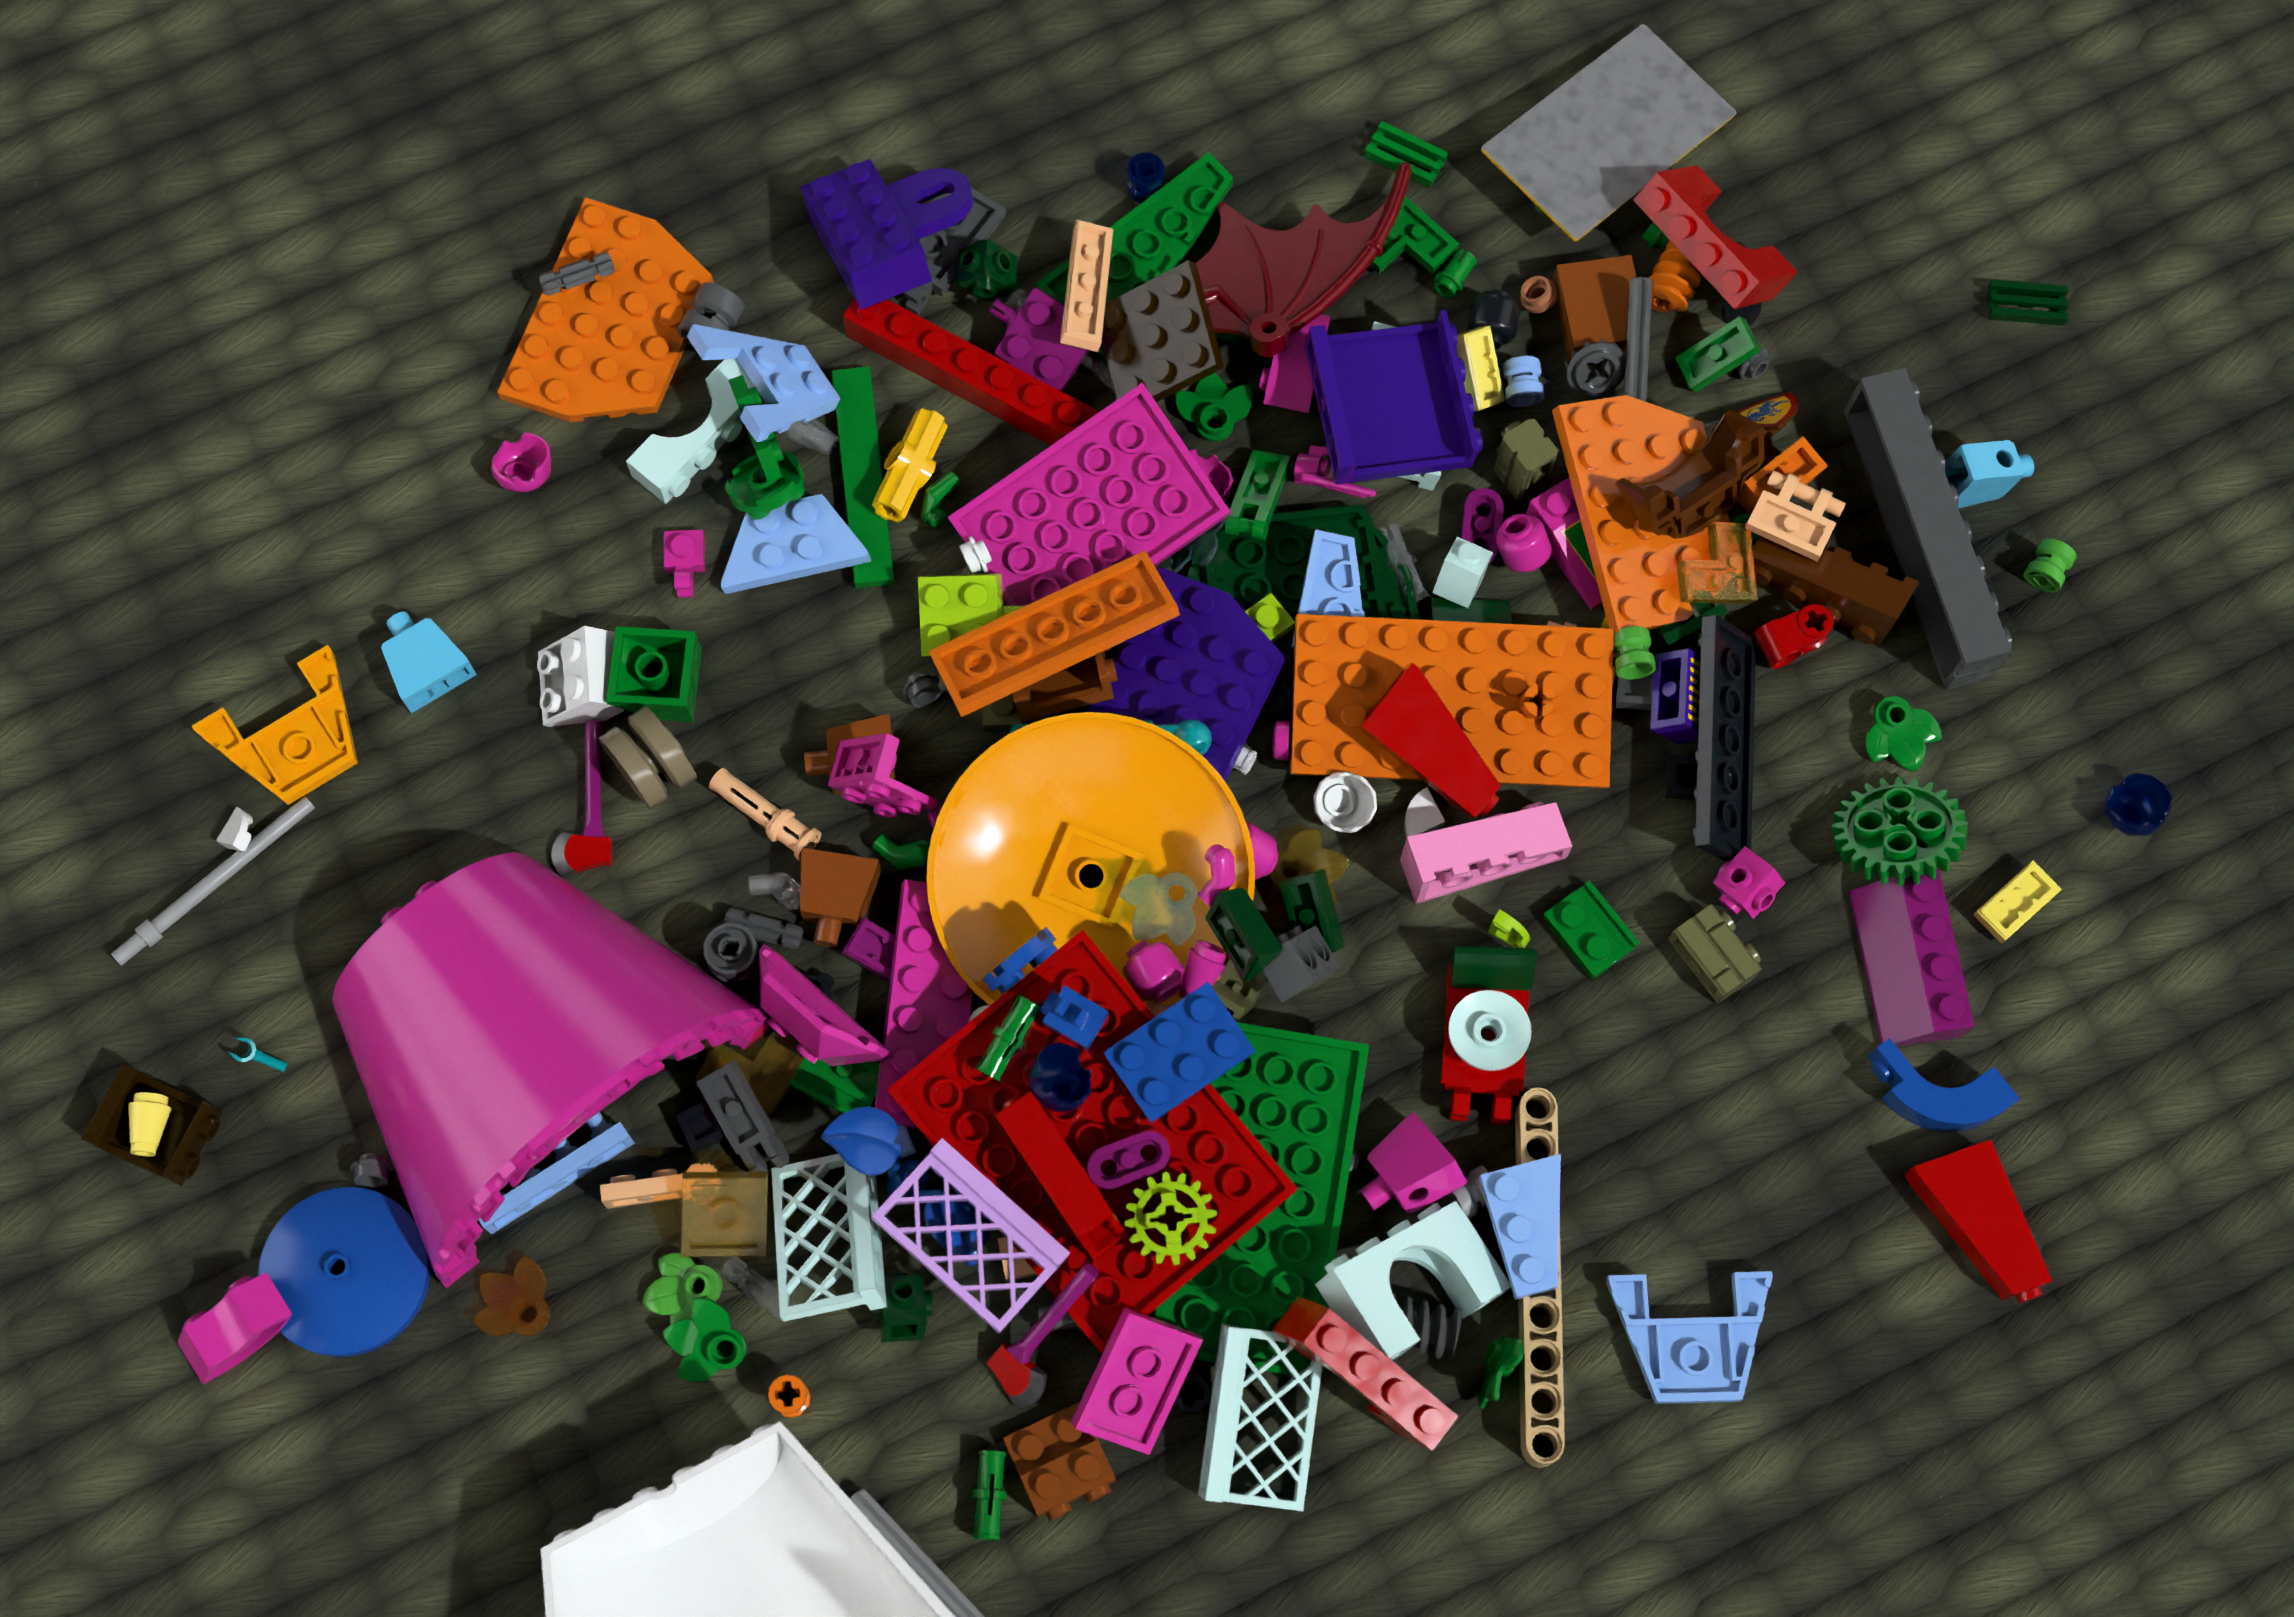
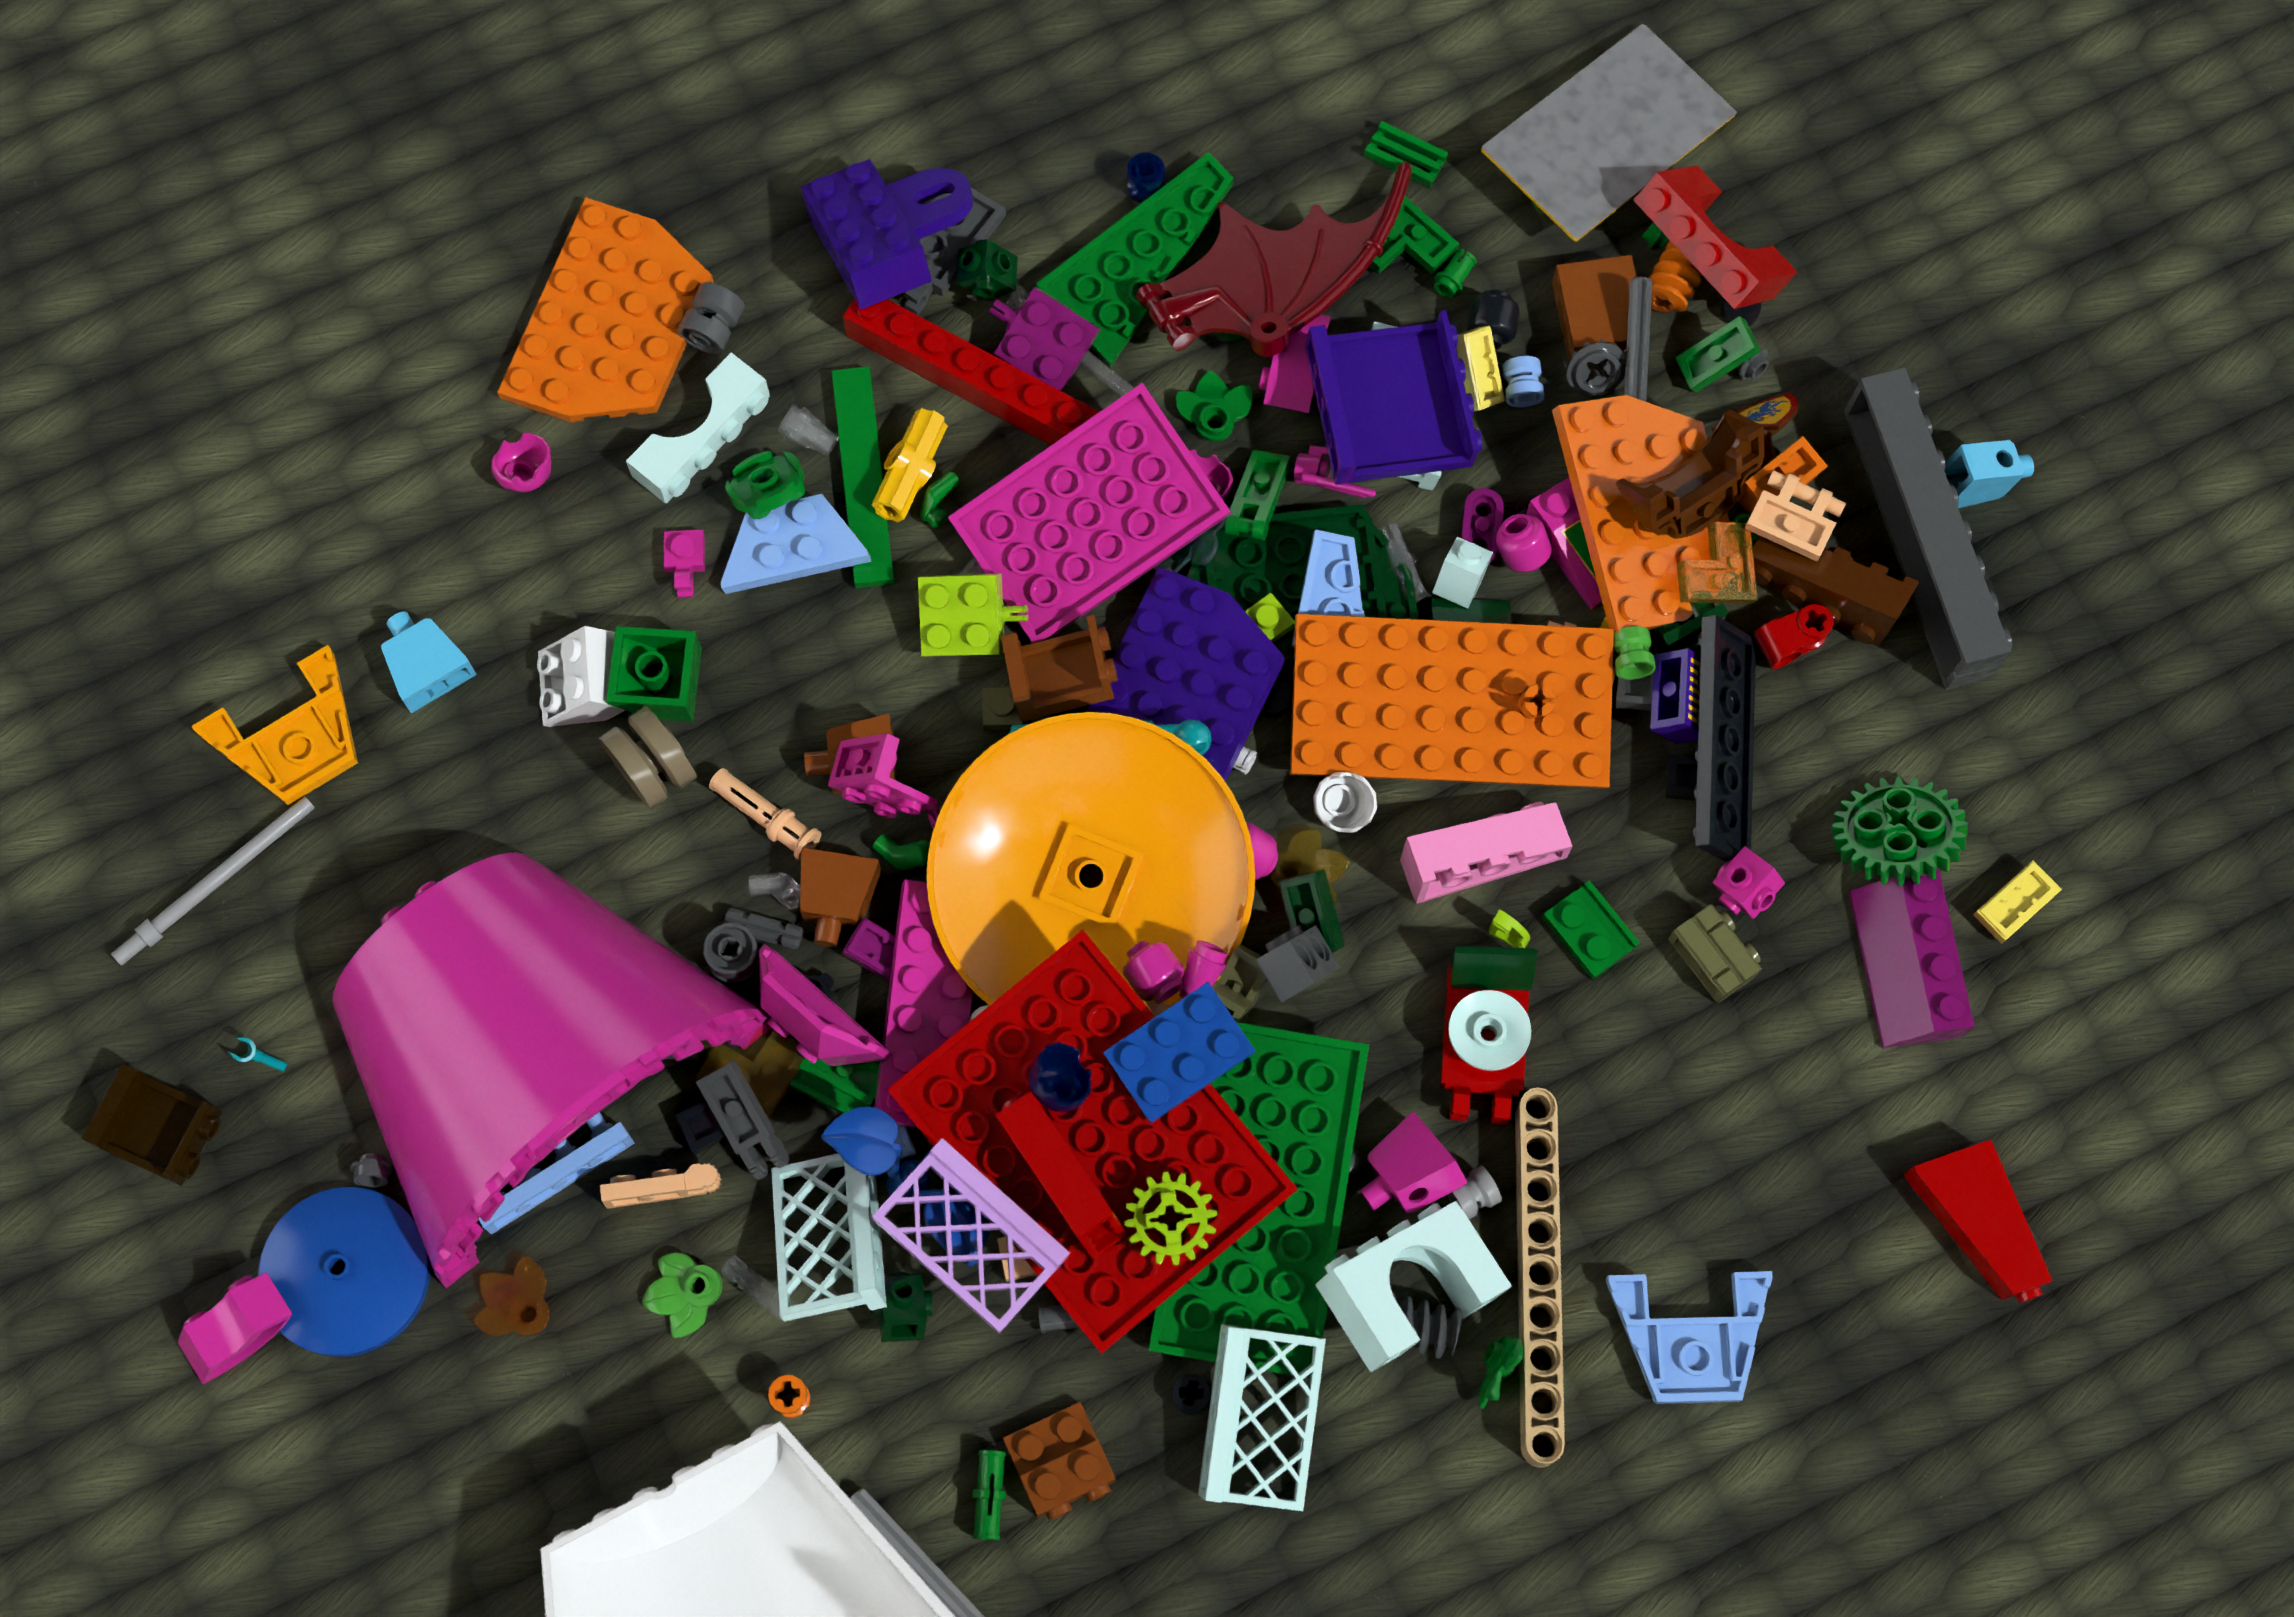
light yellow cone [128,1092,171,1156] -> none
white tile [216,807,253,852] -> none
dark grey axle [539,252,615,296] -> none
piece [551,720,613,877] -> none
green plate [663,1298,747,1382] -> none
clear yellow plate [681,1172,768,1257] -> none
light blue wing [687,325,841,442] -> none
green plate [728,375,784,482] -> none
dark grey plate [903,671,941,708] -> none
orange plate [928,551,1180,717] -> none
white plate [959,536,992,574] -> none
green pin [975,995,1042,1082] -> none
blue plate [982,927,1058,994] -> none
piece [986,1263,1098,1408] -> none
blue brick [1040,985,1109,1051] -> none
light nougat tile [1060,220,1113,352] -> none
dark pink plate [1071,1307,1203,1455] -> none
magenta plate [1088,1131,1170,1190] -> none
dark brown plate [1102,260,1224,402] -> none
clear light blue plate [1120,872,1197,946] -> none
dark pink arm [1197,844,1236,907] -> none
dark green slope [1205,888,1283,982] -> none
dark pink tile [1273,720,1291,761] -> none
arch [1273,1296,1458,1451] -> none
red slope [1357,663,1501,818] -> none
white tile [1404,787,1445,838] -> none
light blue wing [1479,1154,1561,1300] -> none
olive brick [1494,418,1559,501] -> none
nougat plate [1520,276,1558,313] -> none
green plate [1865,696,1942,772] -> none
blue arch [1867,1038,2020,1132] -> none
dark green tile [1988,279,2068,326] -> none
bright green wheel [2023,538,2077,593] -> none
clear blue hair [2104,773,2172,836] -> none

